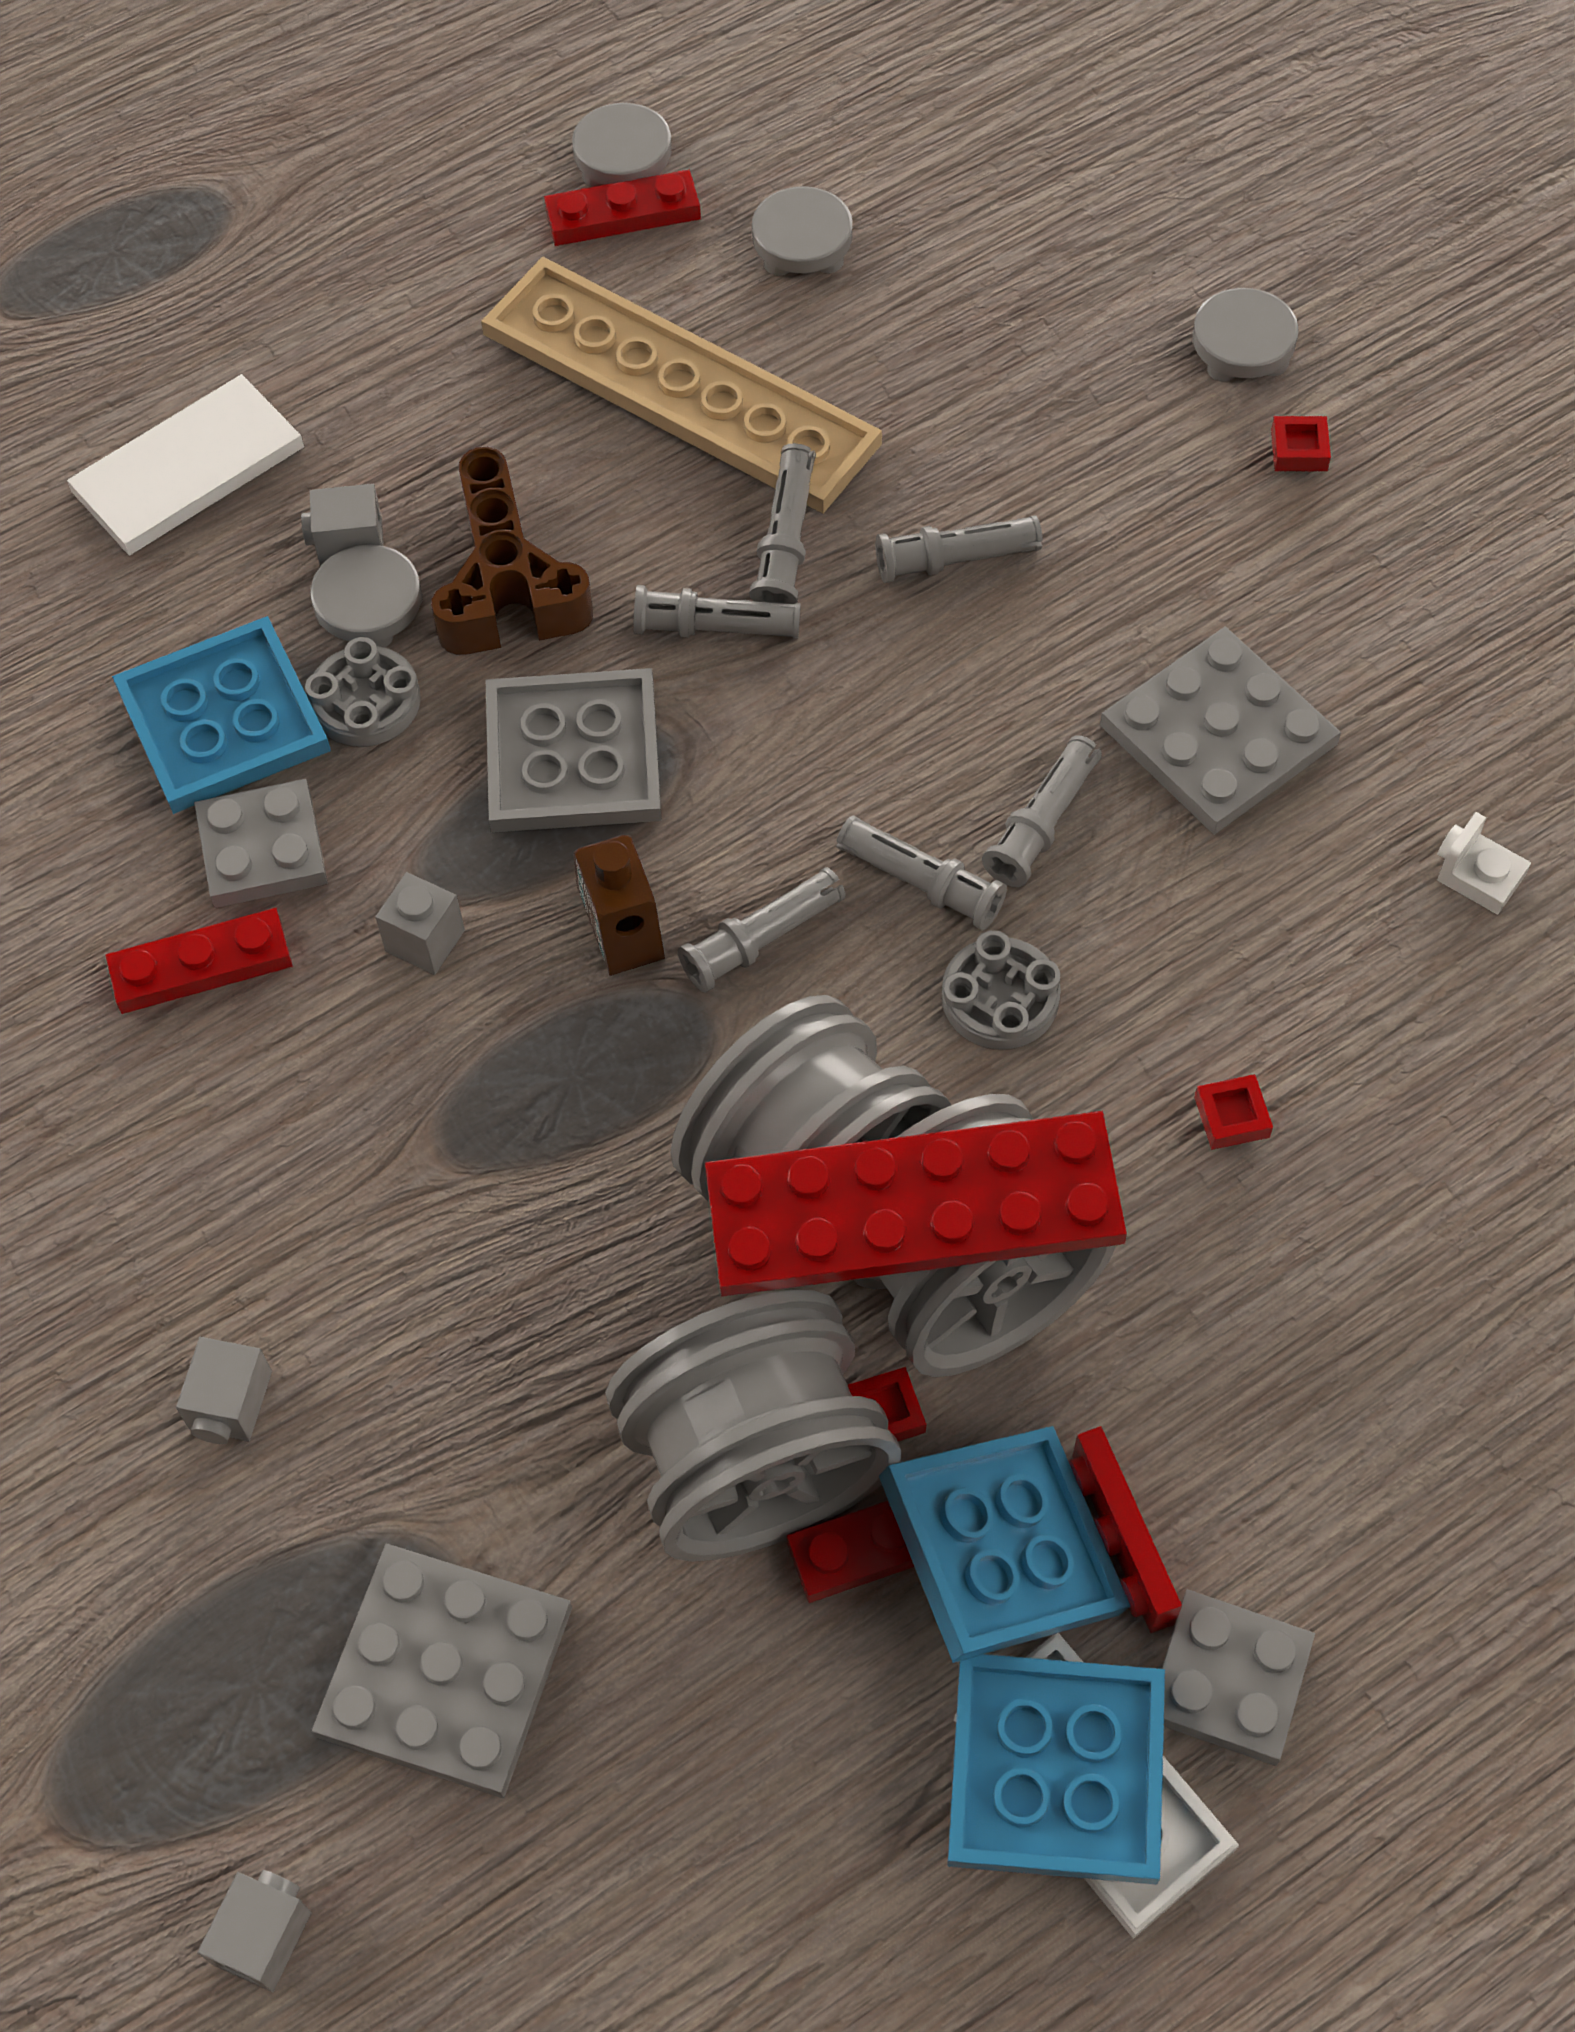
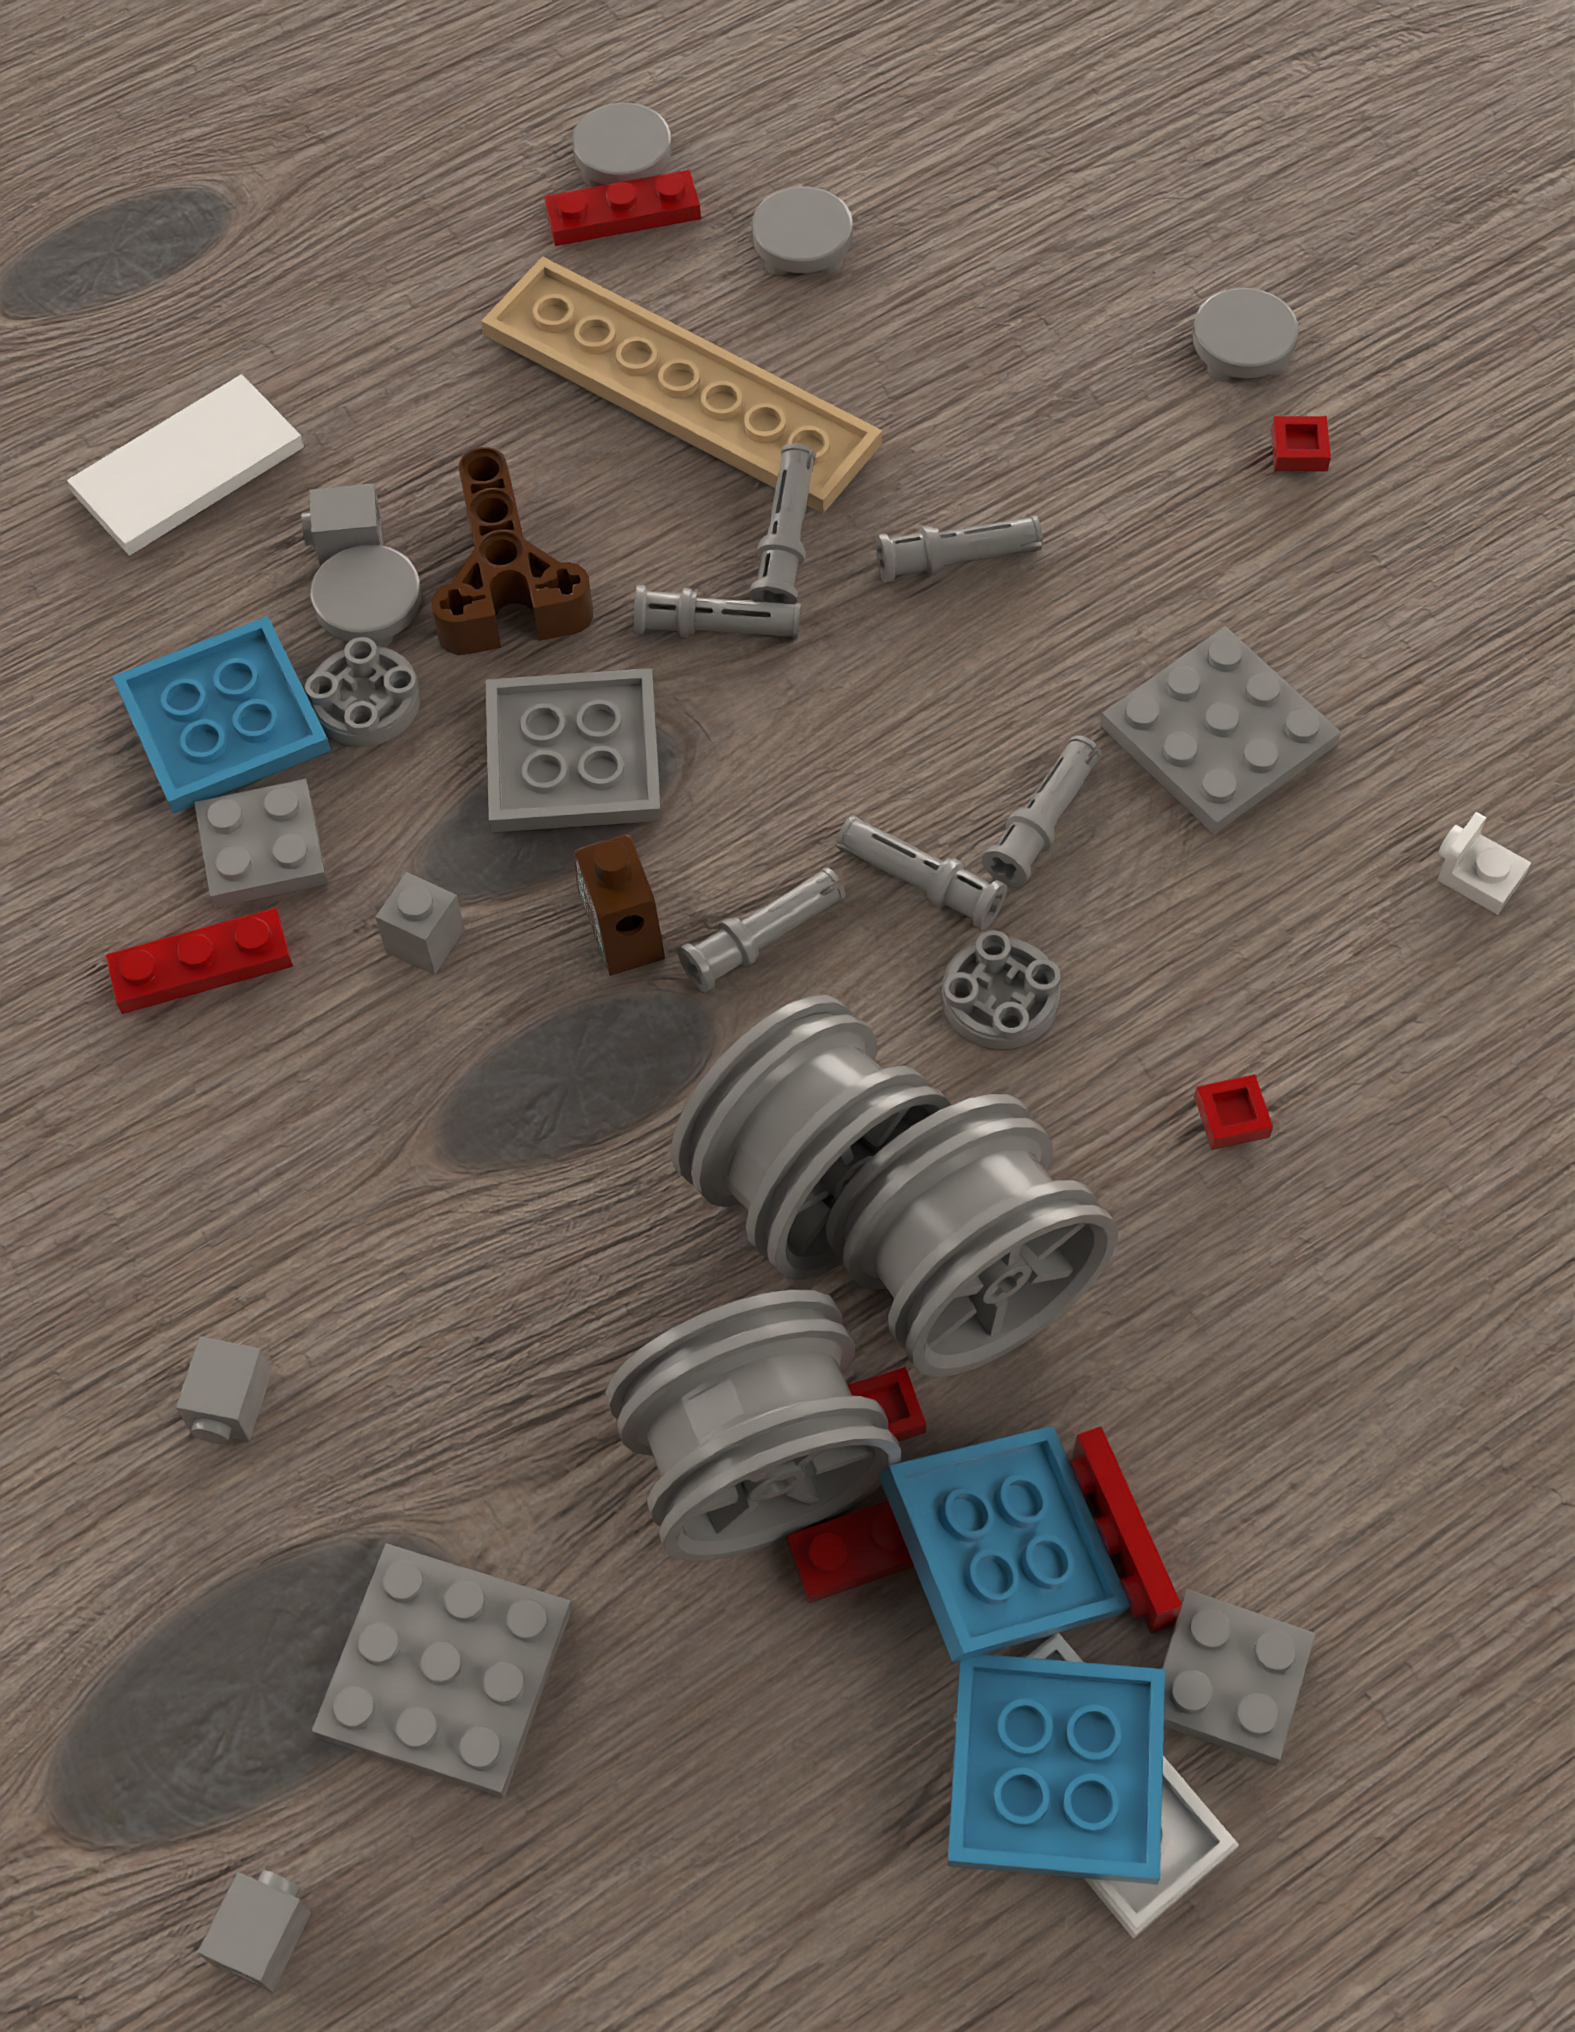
red plate [705,1111,1127,1297] -> none

